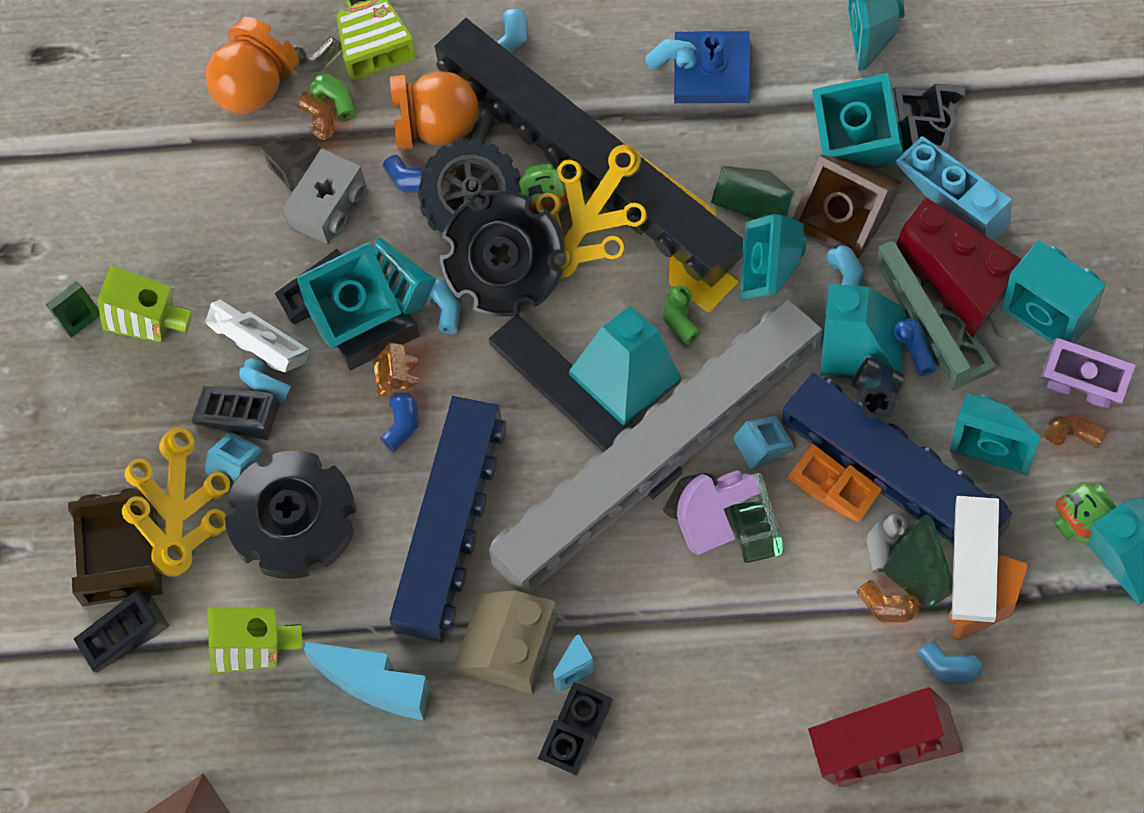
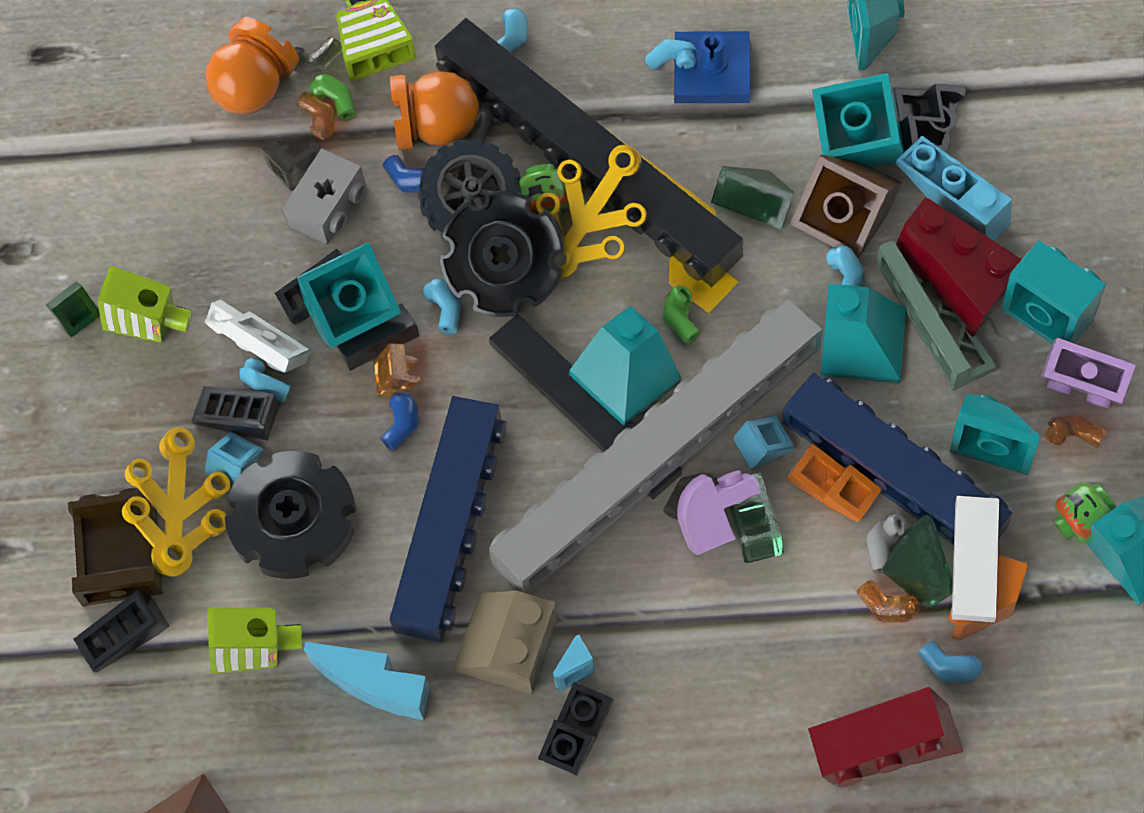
teal slope [372,238,436,315] -> none
teal slope [739,214,807,301] -> none
black piece [851,355,905,419] -> none
blue arm [894,318,938,376] -> none

